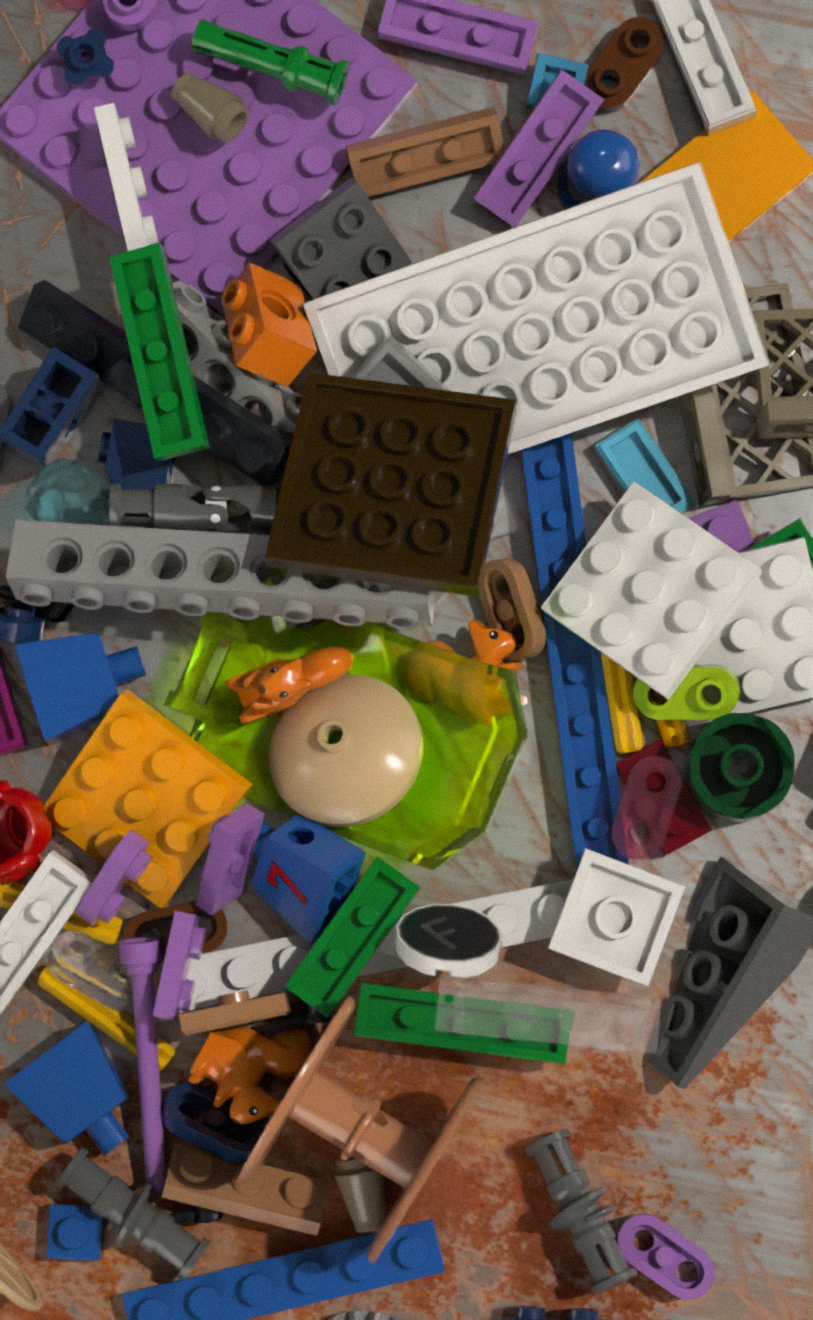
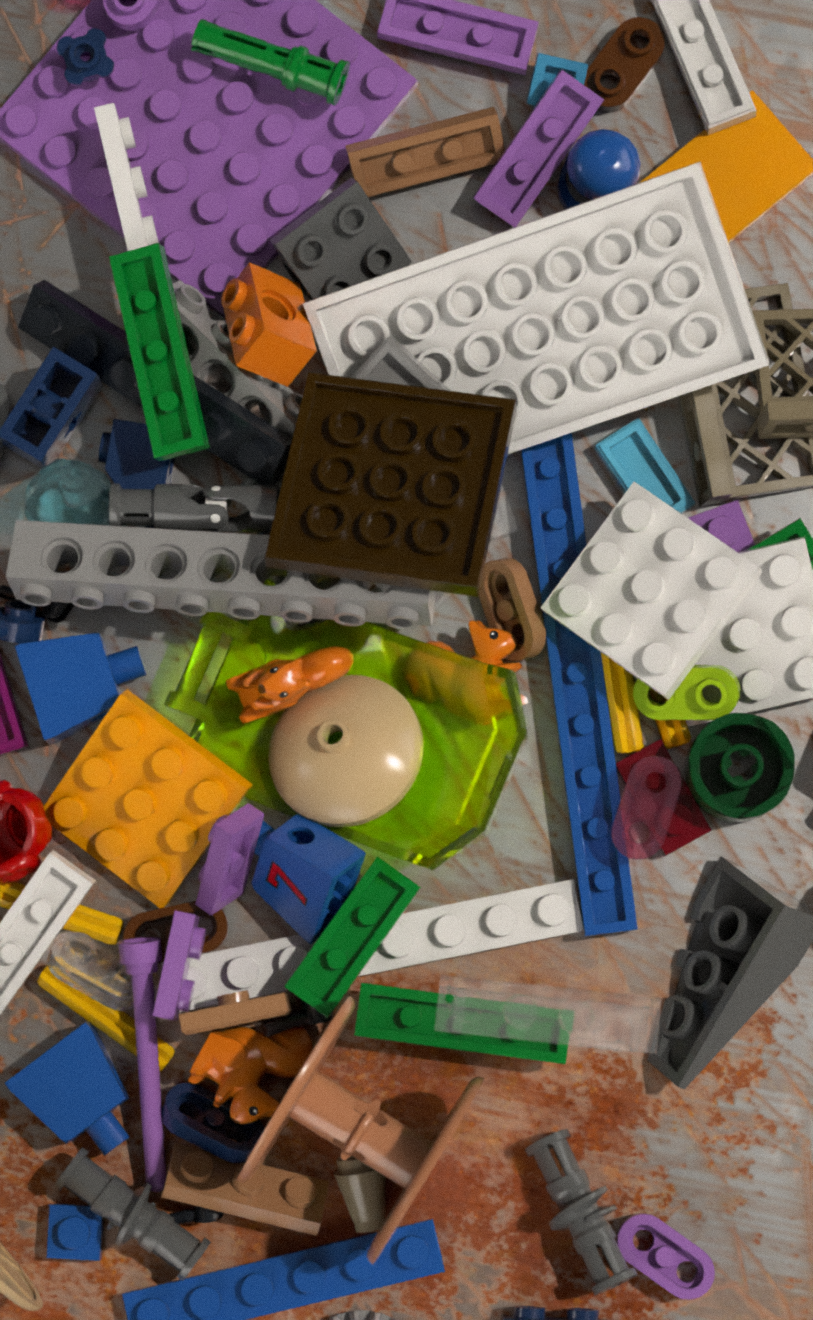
medium lavender plate [75,829,152,926] -> none
dark tan cone [171,72,249,143] -> none
tile [395,904,502,979] -> none
white plate [547,849,685,987] -> none

